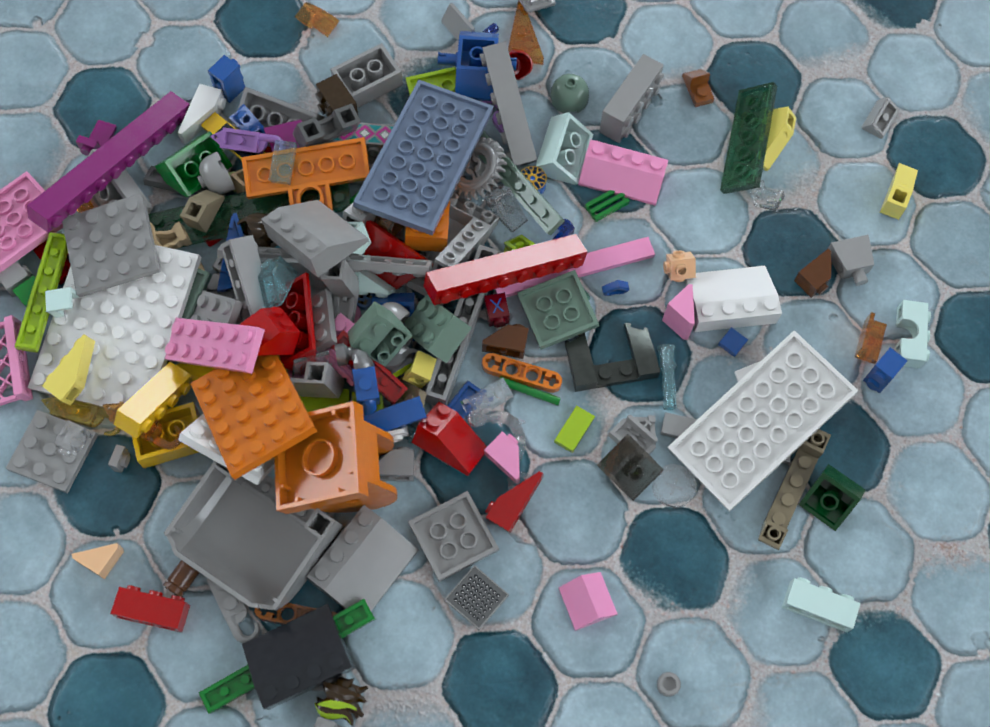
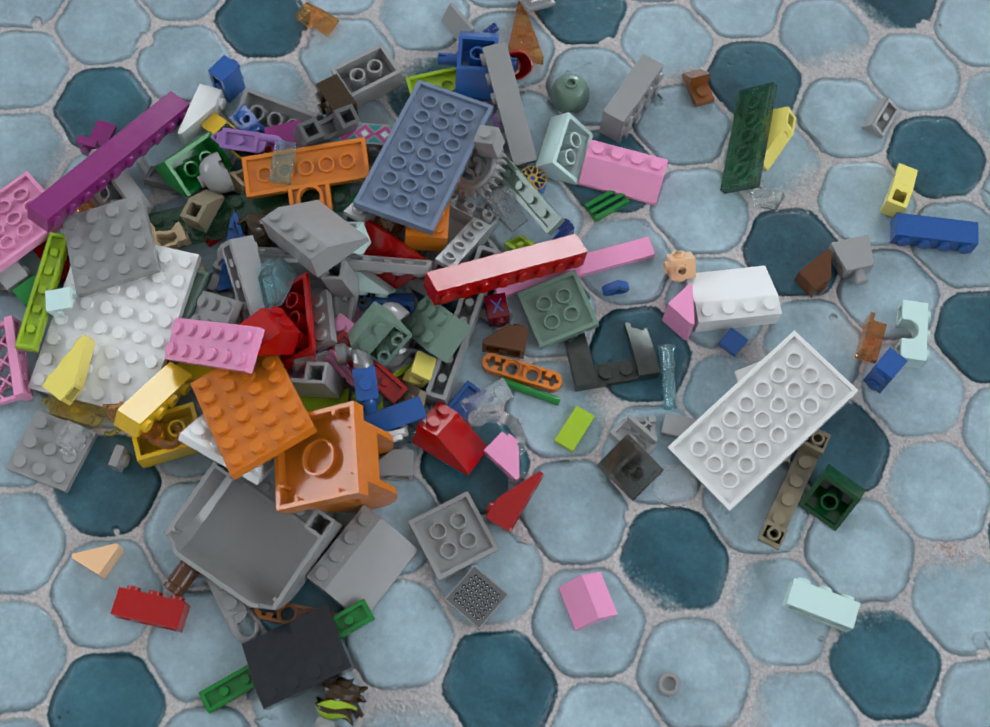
none -> light grey brick [473,125,505,159]
none -> blue brick [890,213,979,254]

